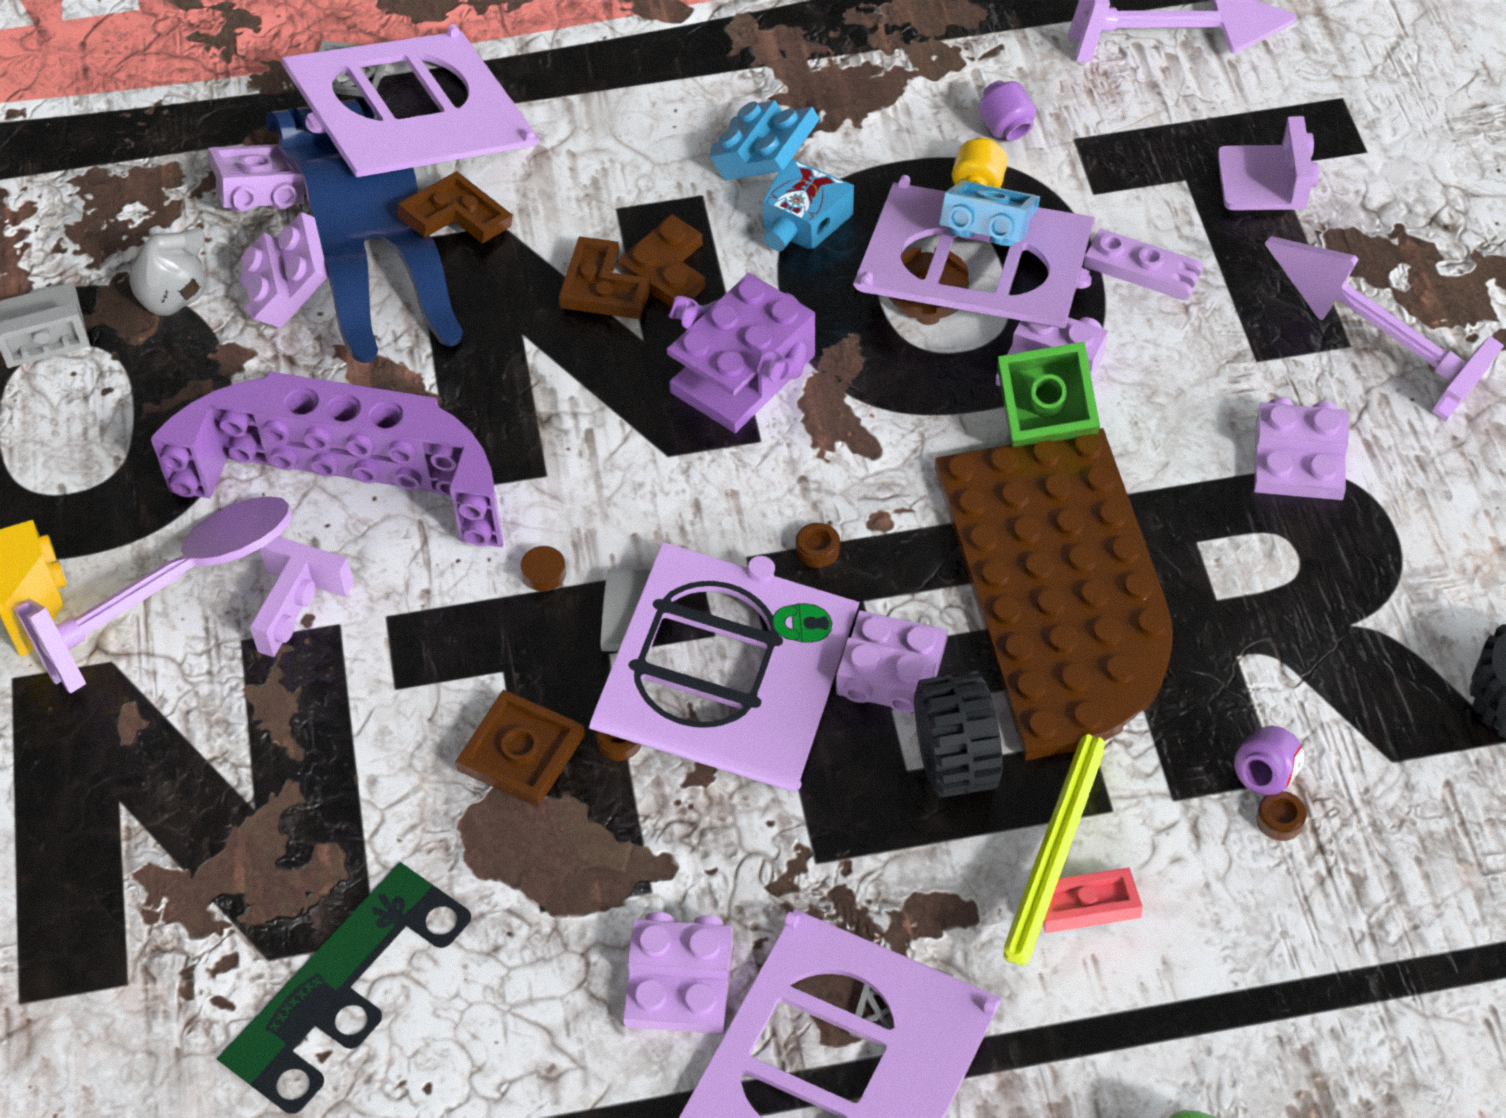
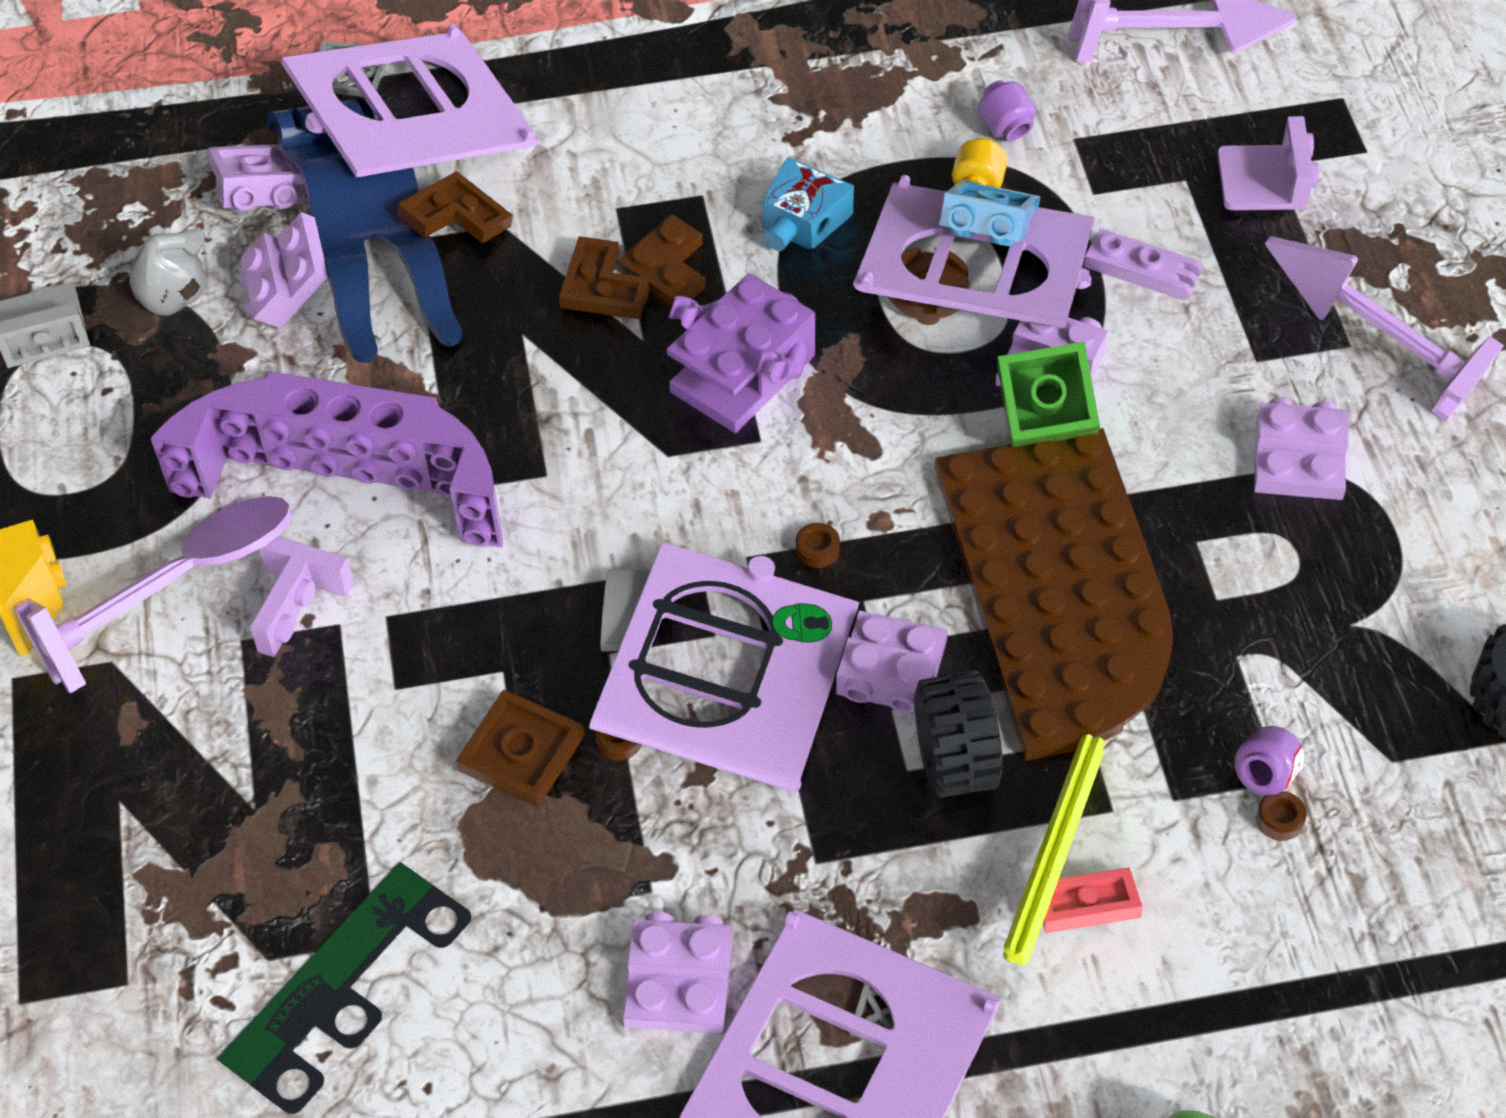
reddish brown tile [520,546,566,591] -> none
dark azure plate [709,100,820,181] -> none

